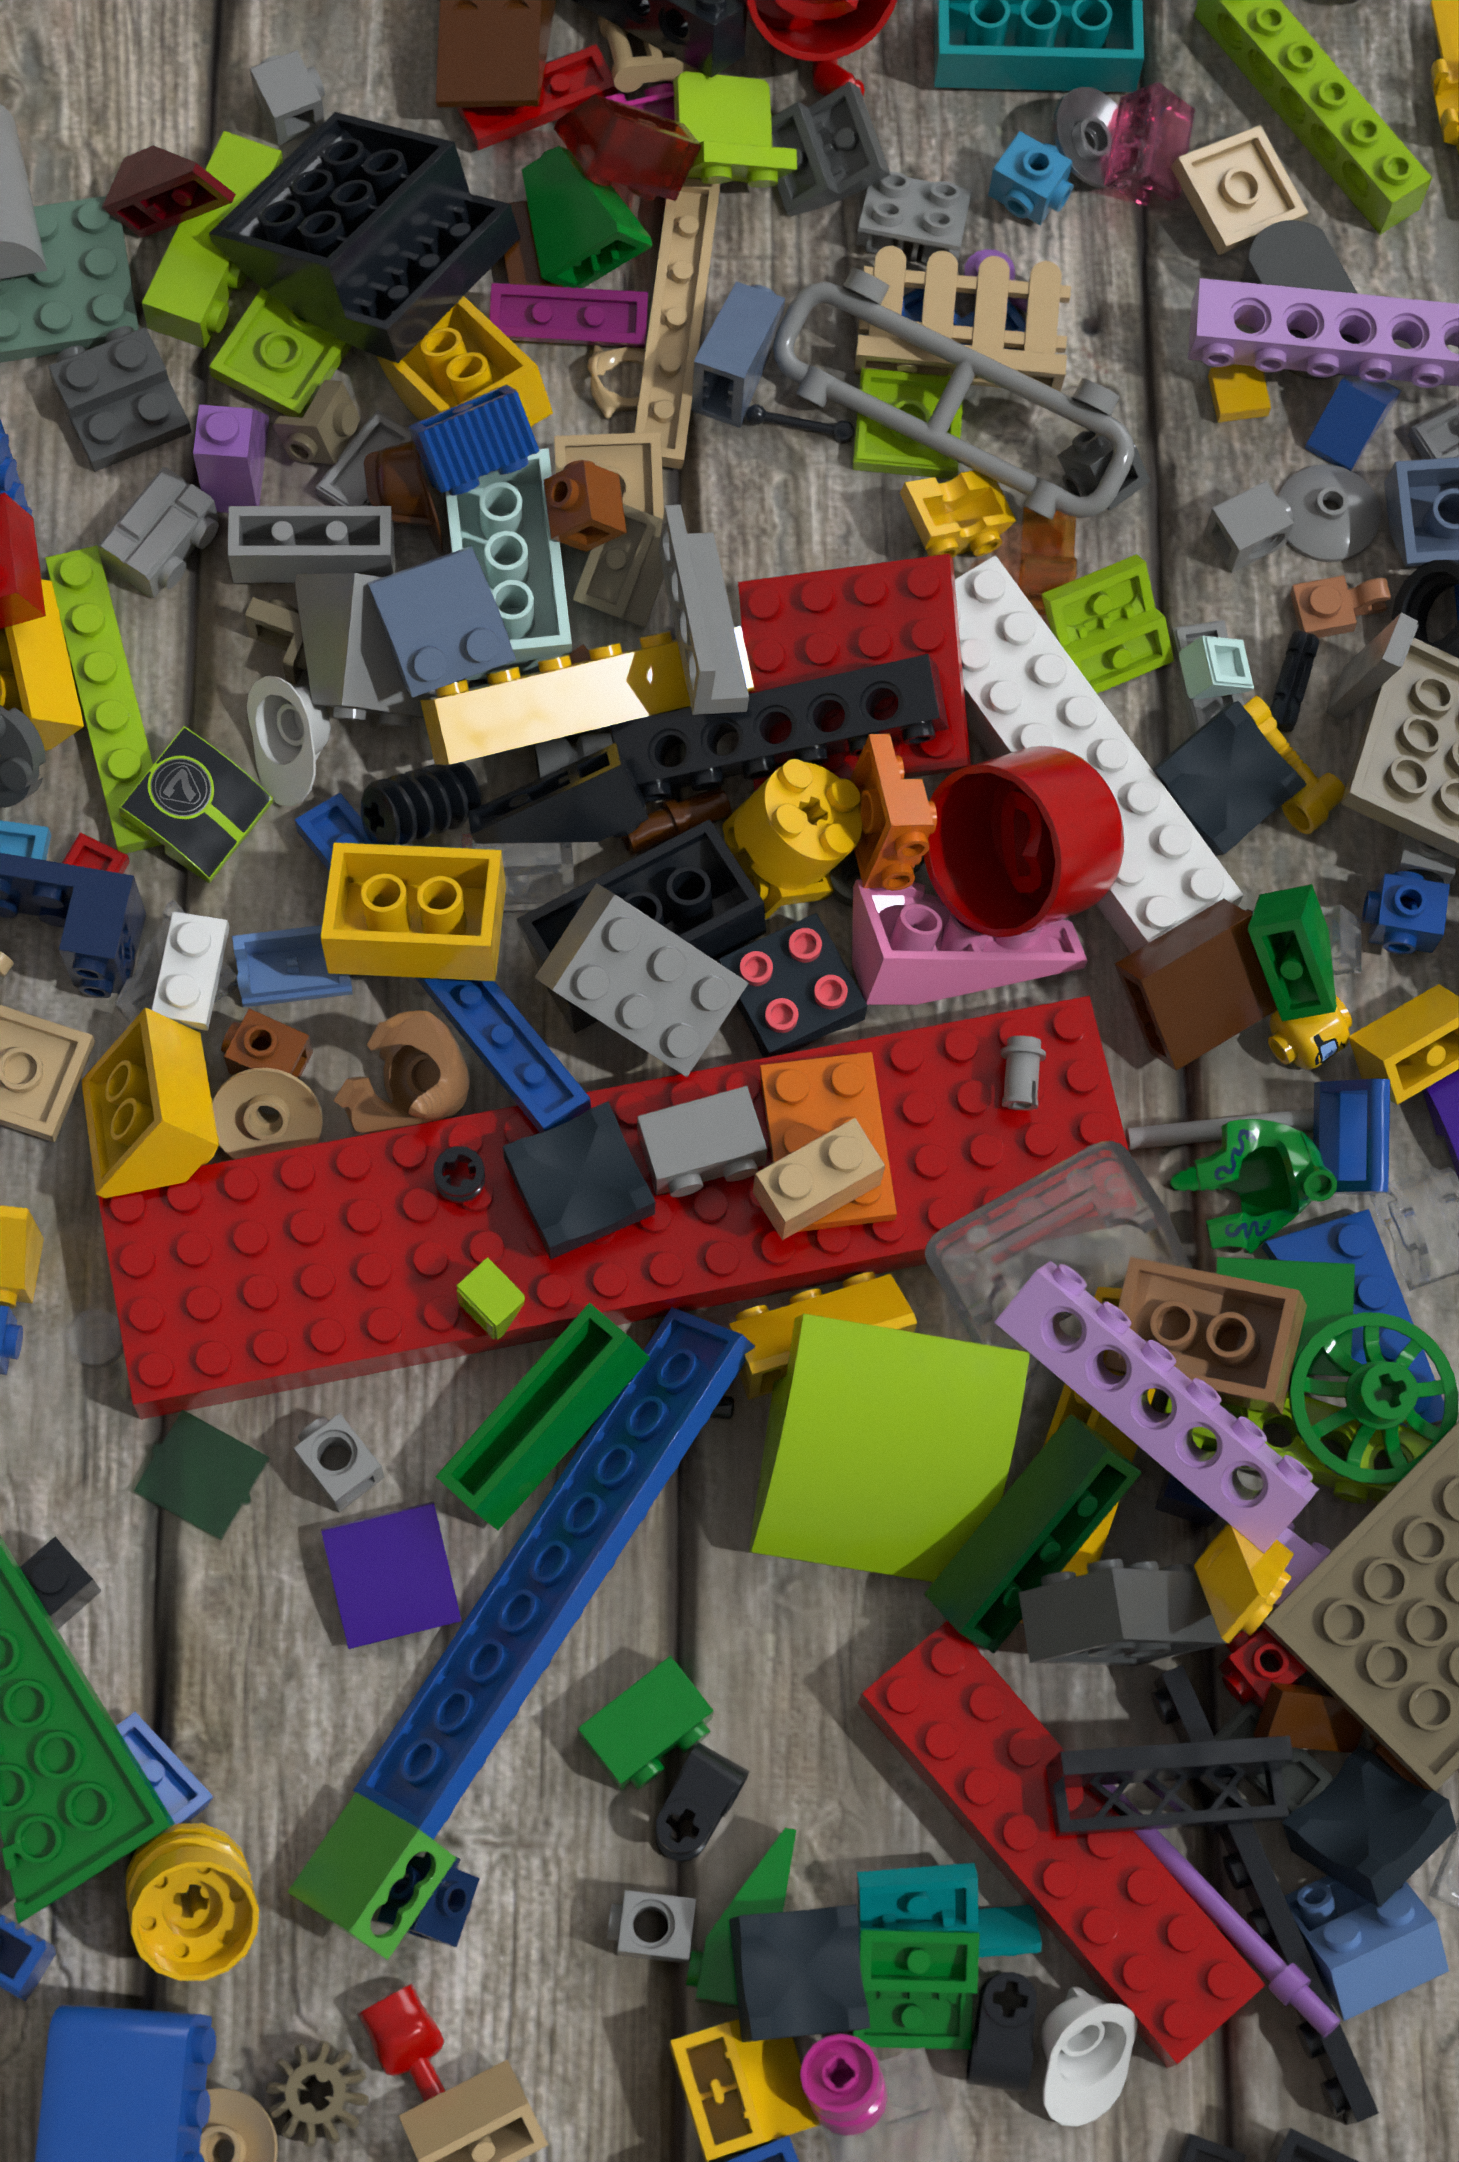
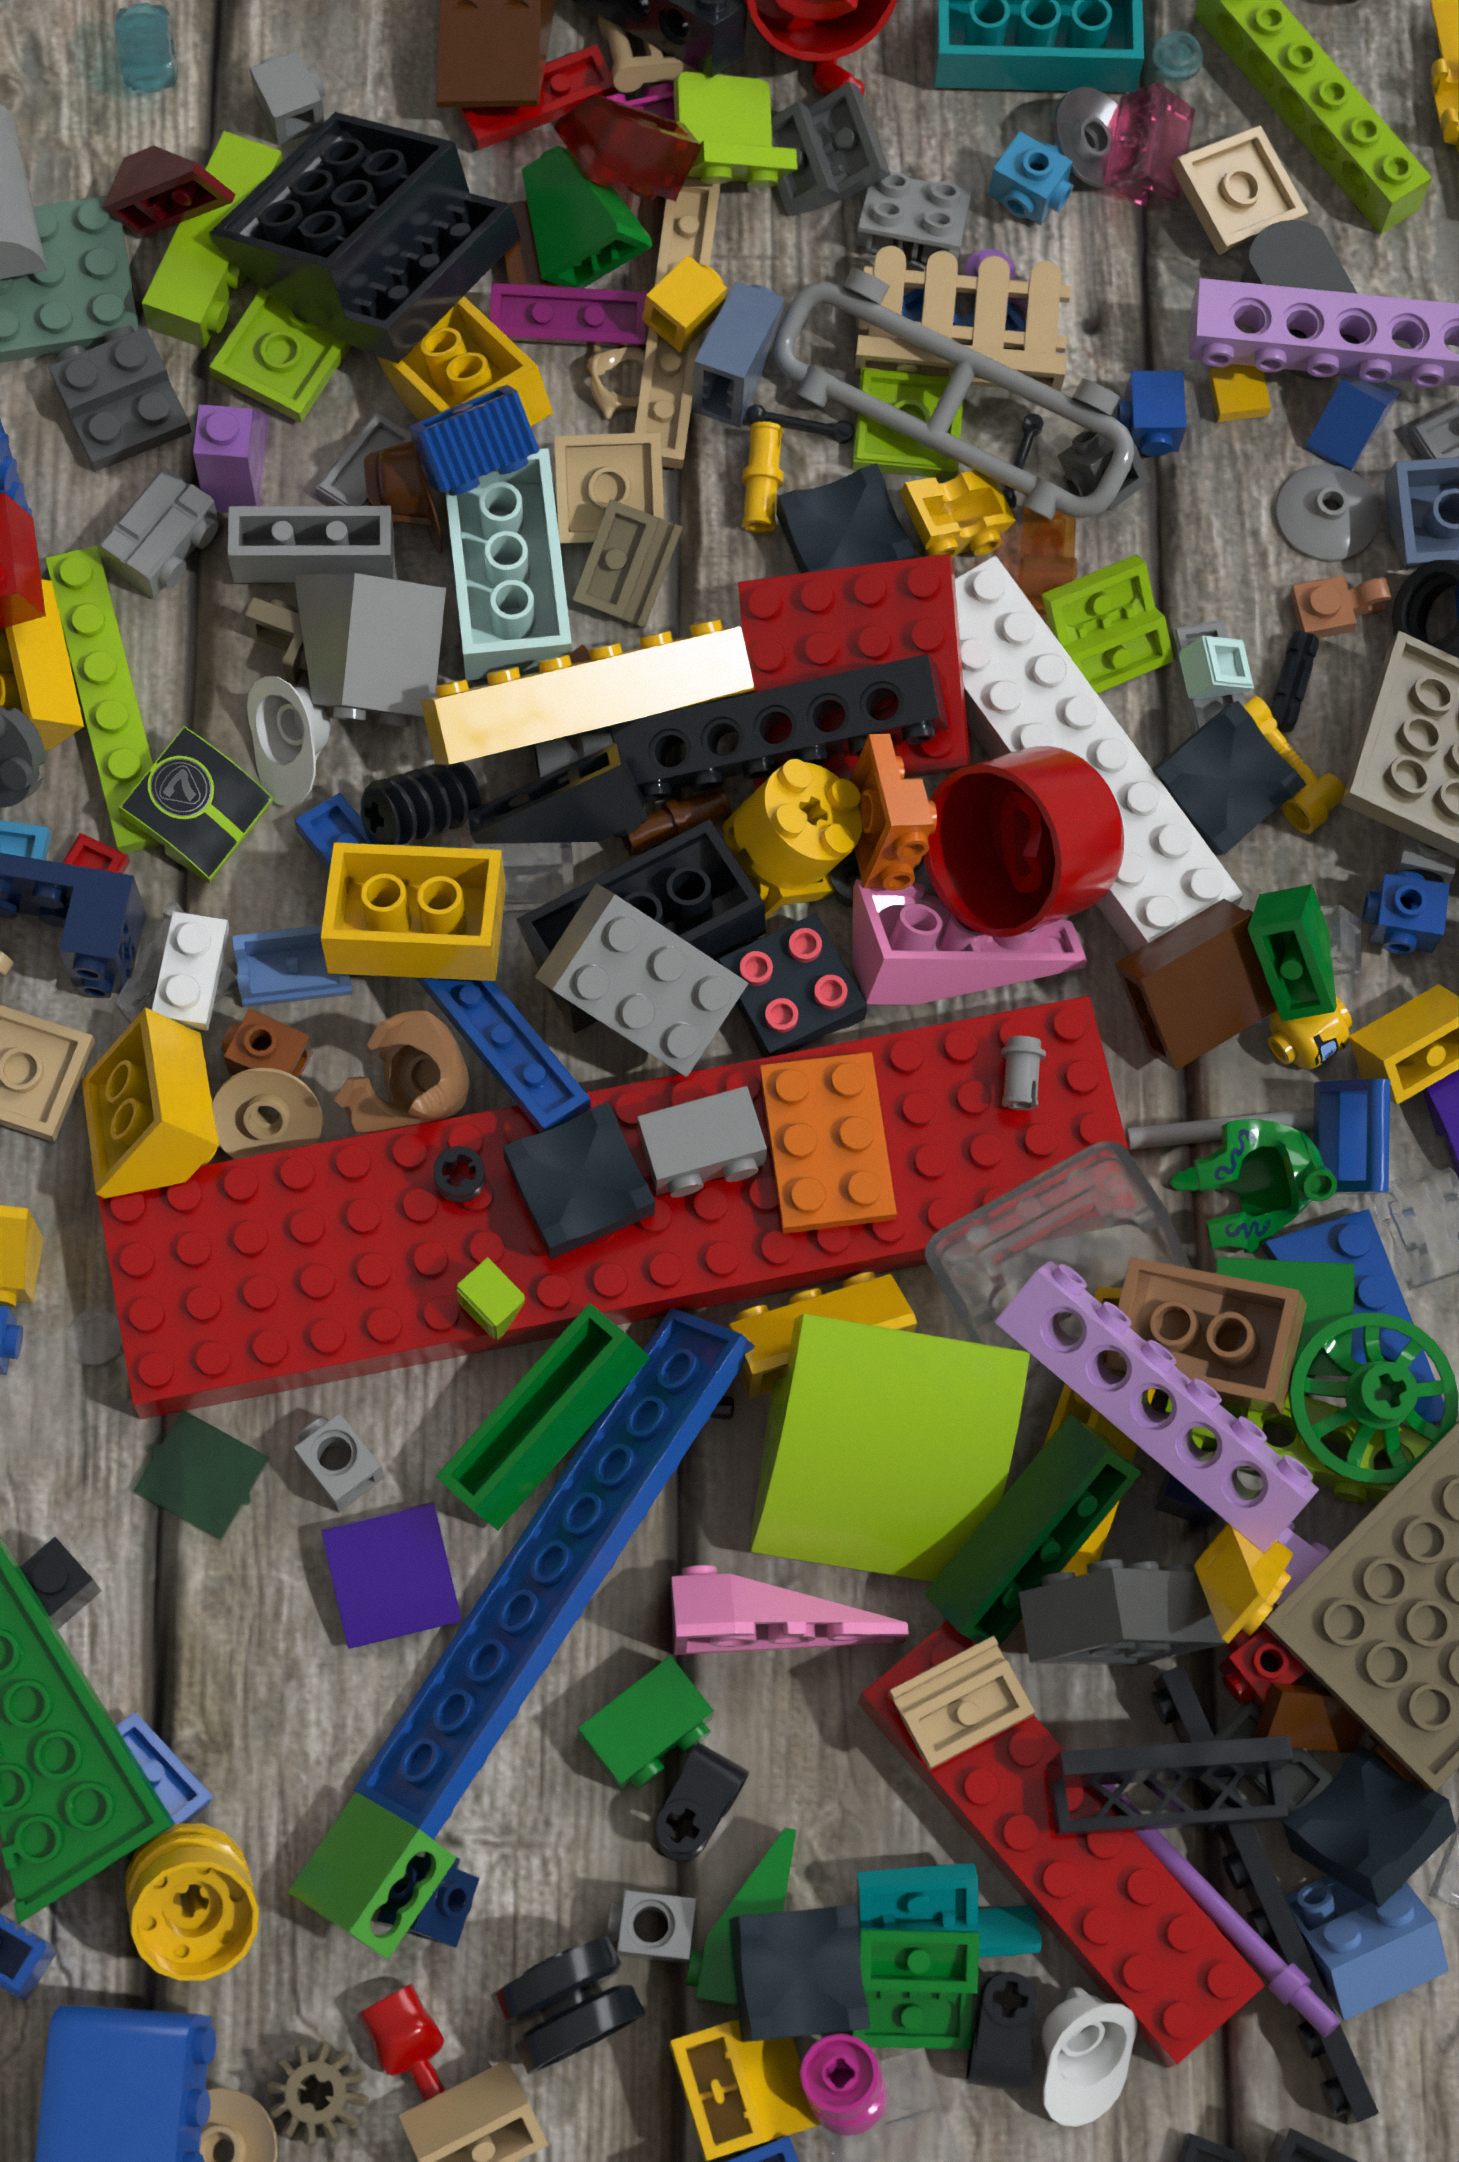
dark tan bracket [273,380,361,465] -> none
sand blue slope [368,546,516,698] -> none
dark orange brick [543,460,627,552] -> none
light grey fence [658,505,749,715] -> none
tan brick [753,1118,885,1240] -> none
light grey brick [1204,481,1294,573] -> none
light grey tile [1326,613,1419,720] -> none
none -> clear light blue gear [115,3,178,93]
none -> black wheel [491,1936,646,2075]
none -> yellow brick [642,255,727,353]
none -> bright pink wedge [670,1565,909,1655]
none -> yellow pin [741,422,784,533]
none -> black brick [776,463,916,573]
none -> tan plate [888,1636,1035,1770]
none -> black hinge [1002,413,1044,509]
none -> blue brick [1117,371,1186,456]
none -> clear light blue plate [1152,31,1203,82]

